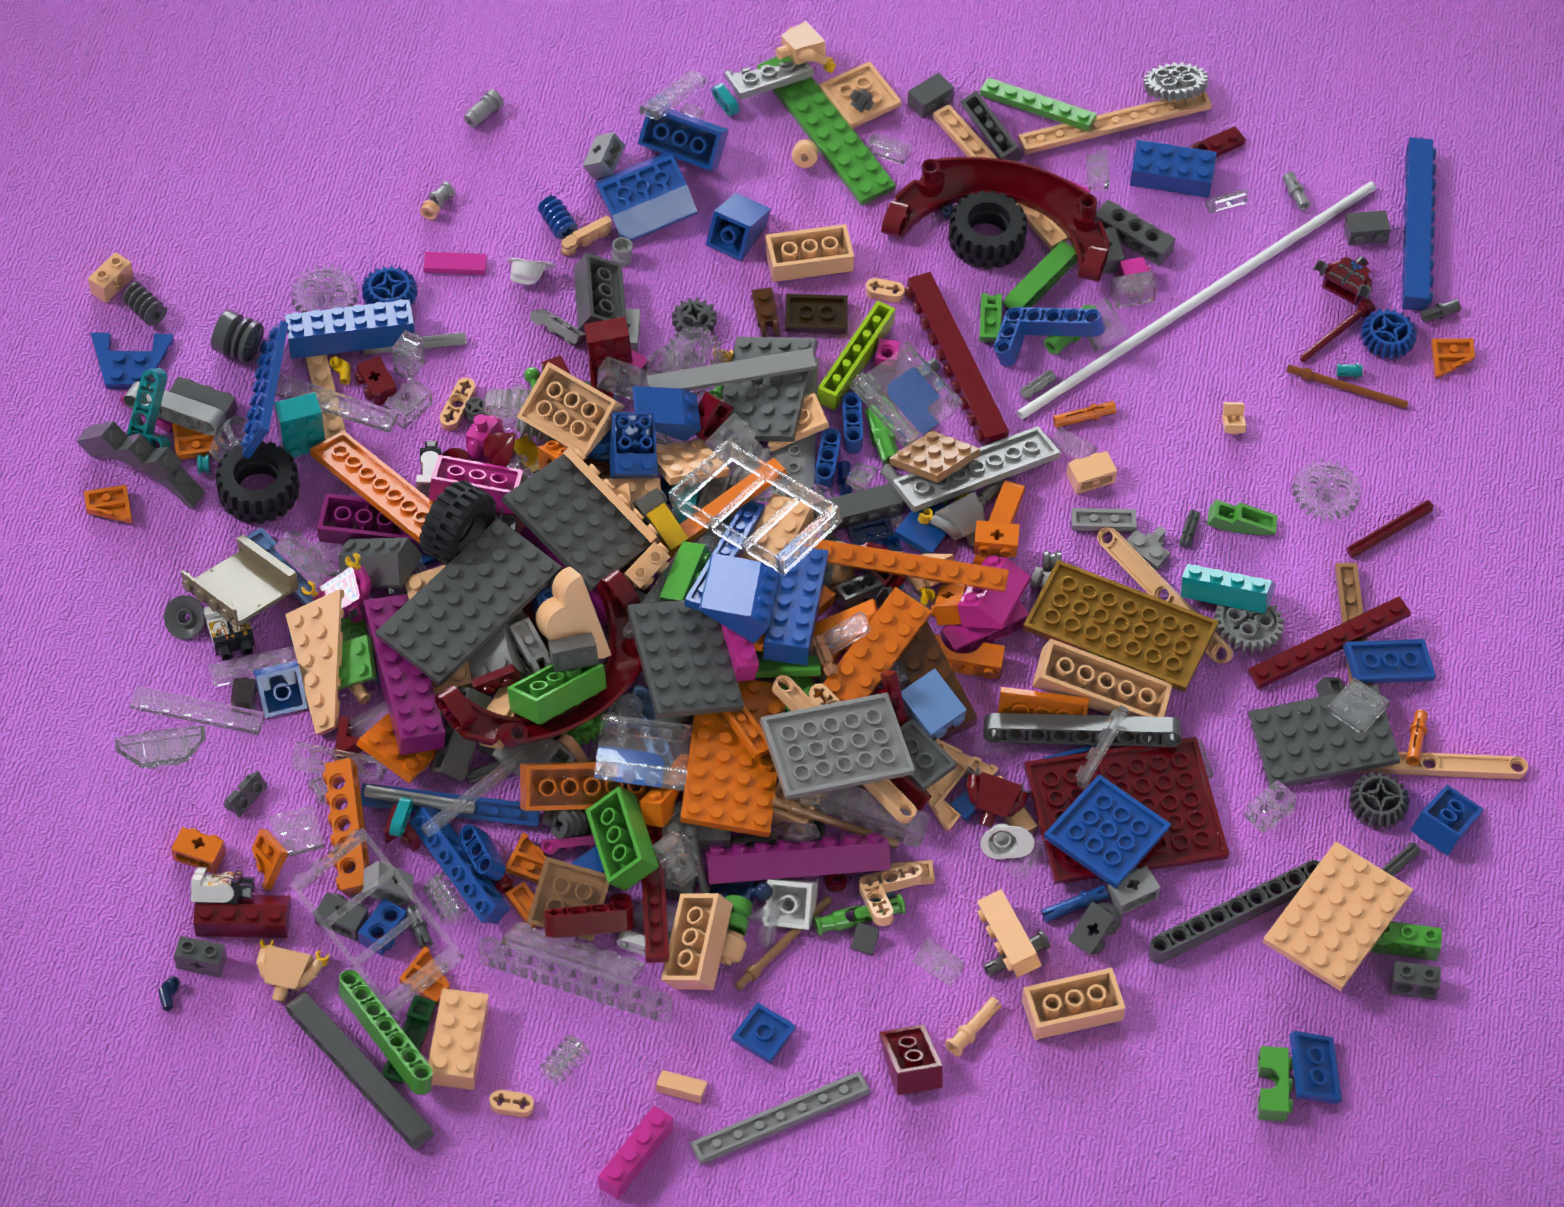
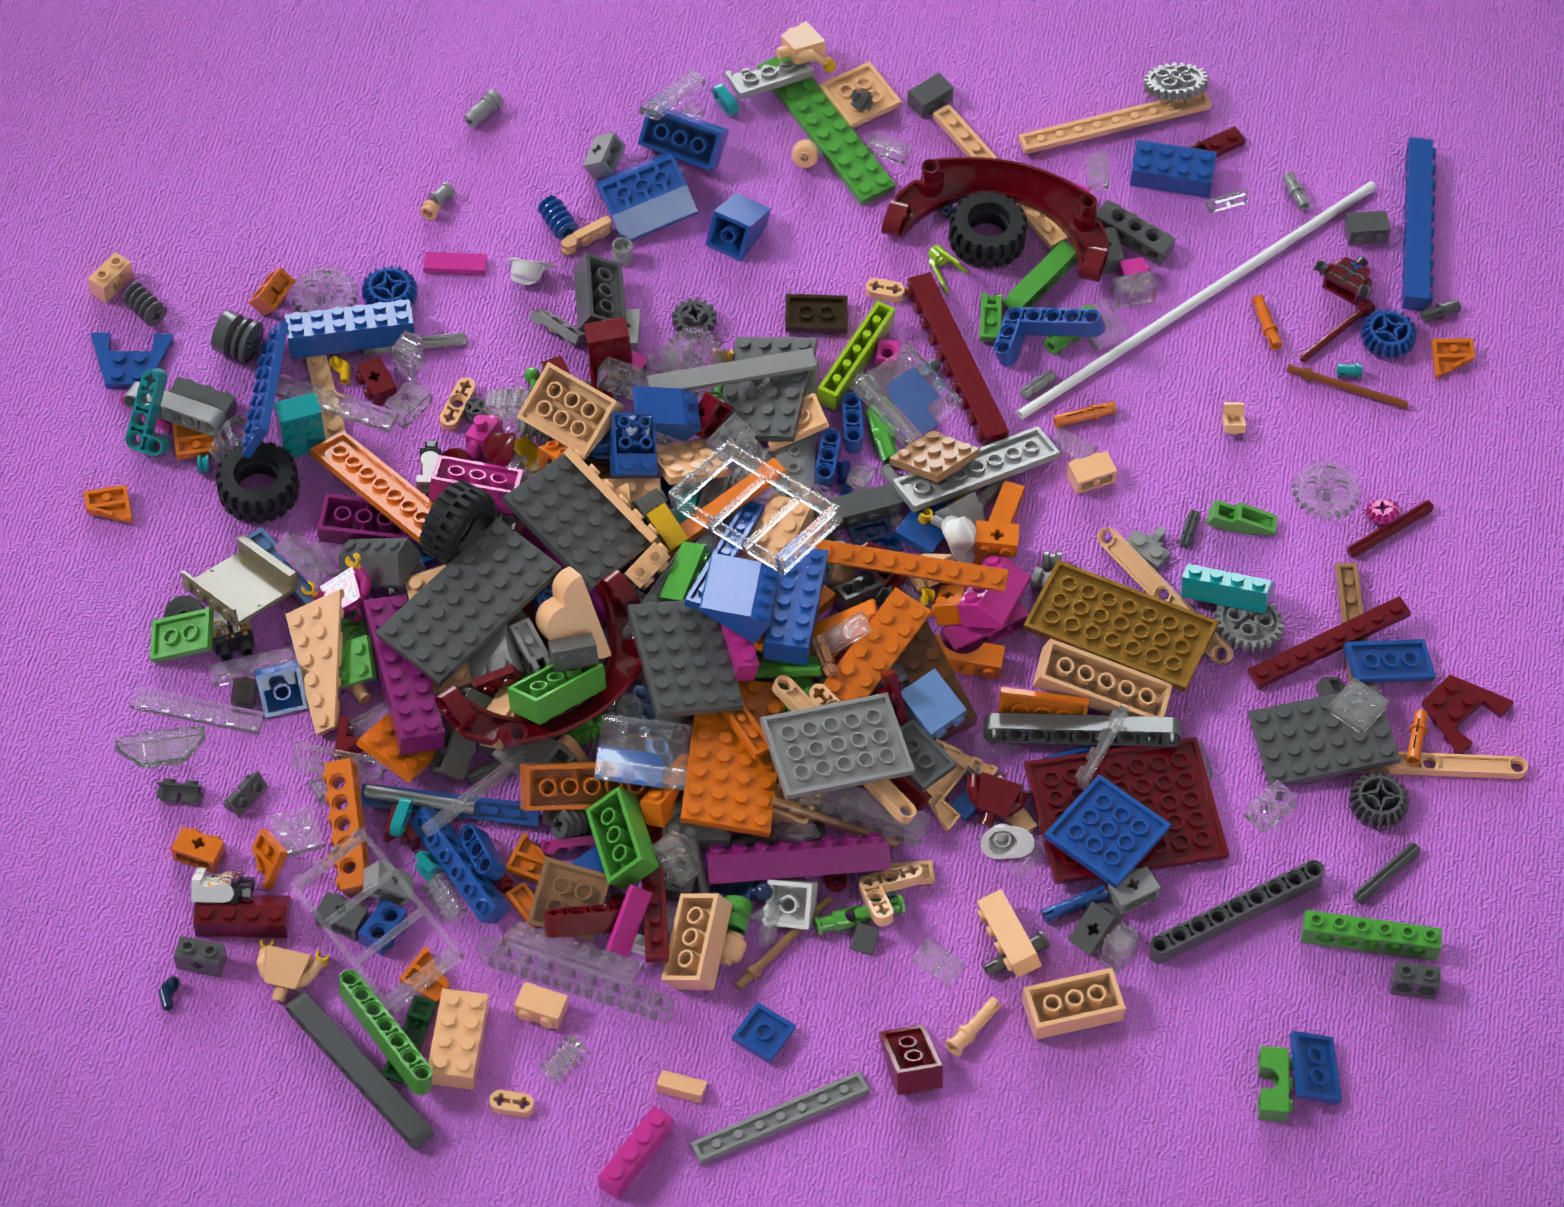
dark grey arch [76,421,206,508] -> none
dark grey axle [406,904,434,949] -> none
reddish brown hinge [751,287,780,337] -> none
light nougat brick [765,224,854,282] -> none
dark grey brick [960,90,1024,162] -> none
bright green plate [980,78,1097,131] -> none
light grey plate [1071,508,1137,532] -> none
light nougat plate [1263,841,1413,991] -> none
blue slope [1410,784,1484,856] -> none
none -> bright green plate [150,608,214,663]
none -> dark grey hinge [156,778,205,804]
none -> orange brick [248,267,296,316]
none -> teal bracket [414,851,443,882]
none -> light nougat brick [514,982,568,1029]
none -> dark pink tile [606,884,652,958]
none -> lime plant [928,244,968,294]
none -> white piece [942,515,976,563]
none -> clear brick [1100,922,1139,974]
none -> orange pin [1251,294,1283,350]
none -> dark pink gear [1365,498,1400,524]
none -> dark red wing [1421,675,1514,754]

